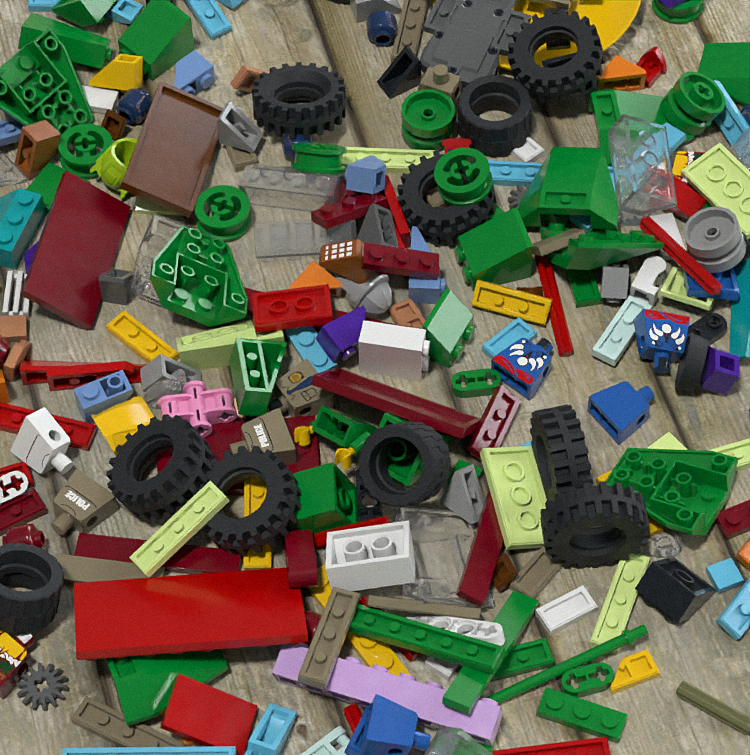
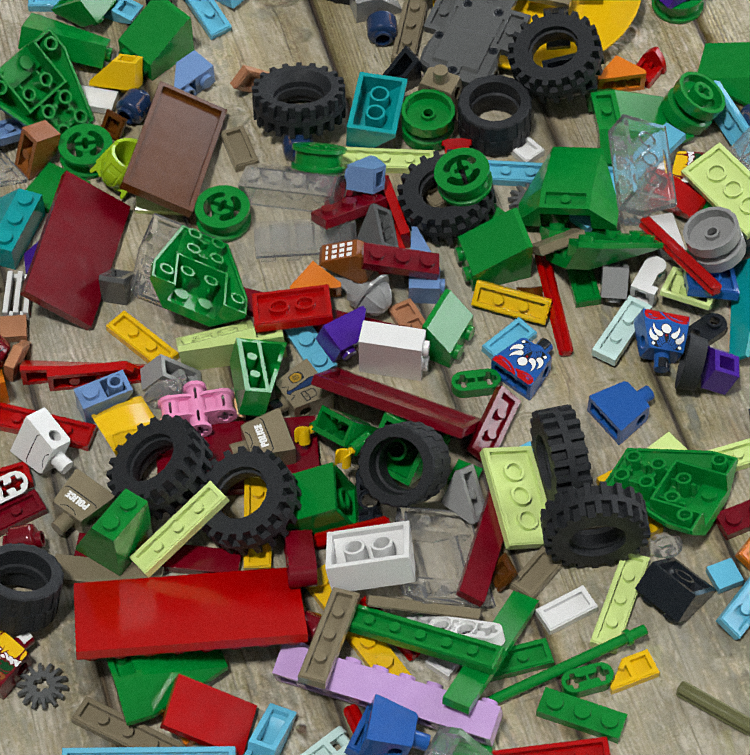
light grey slope [217,101,264,152] -> none
none -> green slope [76,488,153,576]
none -> teal slope [346,72,408,148]

